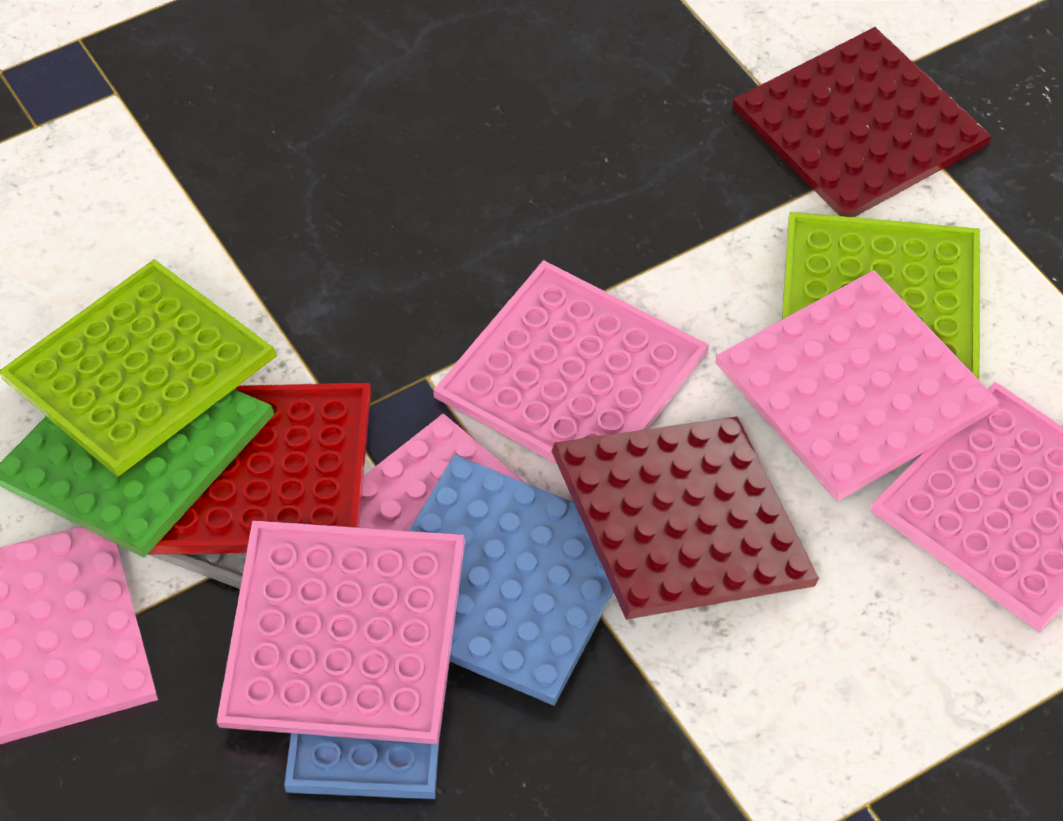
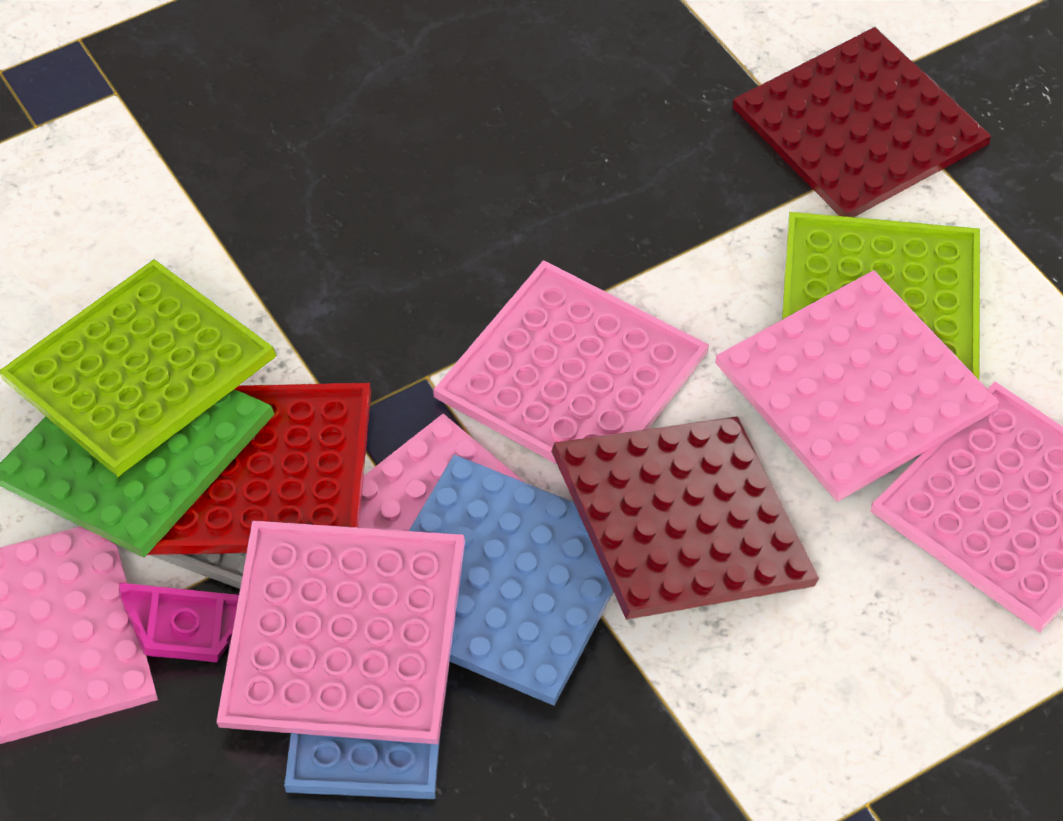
none -> dark pink wing [119,583,239,662]

